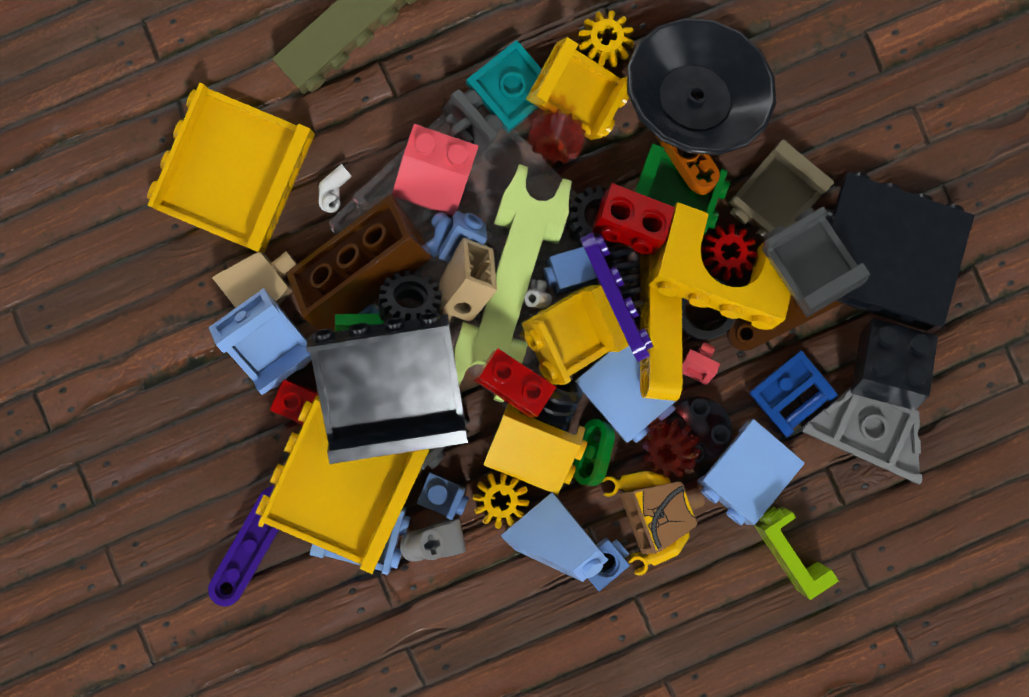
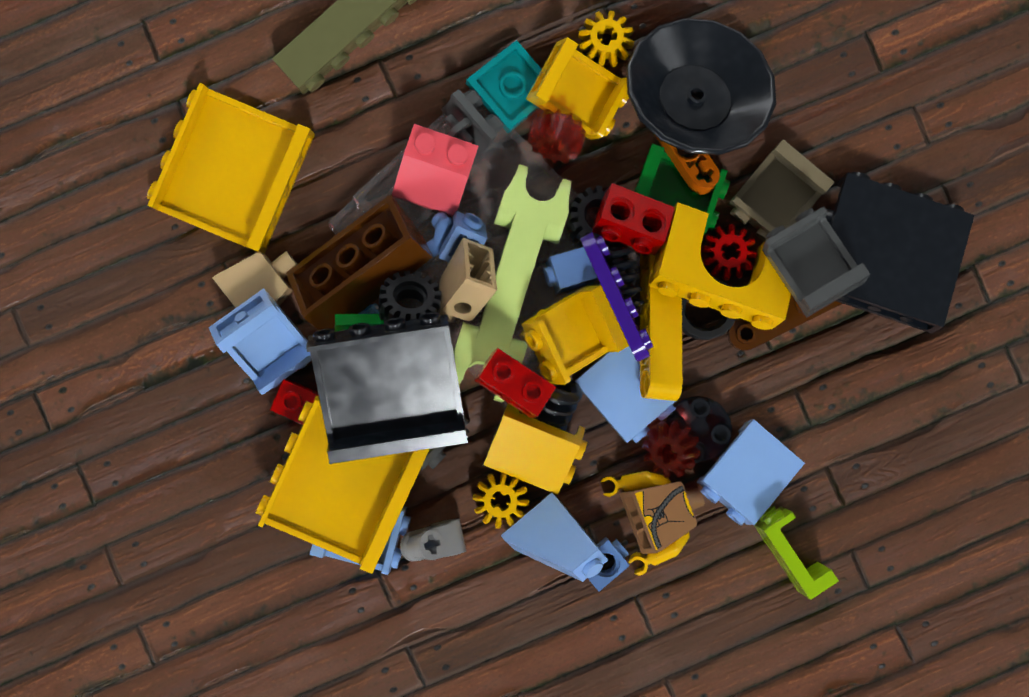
dark purple plate [208,485,280,606] -> none
white arm [318,164,352,213] -> none
medium blue bracket [417,472,469,520] -> none
white arm [524,279,552,309] -> none
green plate [574,419,615,486] -> none
coral tile [682,342,720,385] -> none
blue plate [748,350,838,438] -> none
light grey wing [800,387,922,485] -> none
black brick [850,318,938,410] -> none

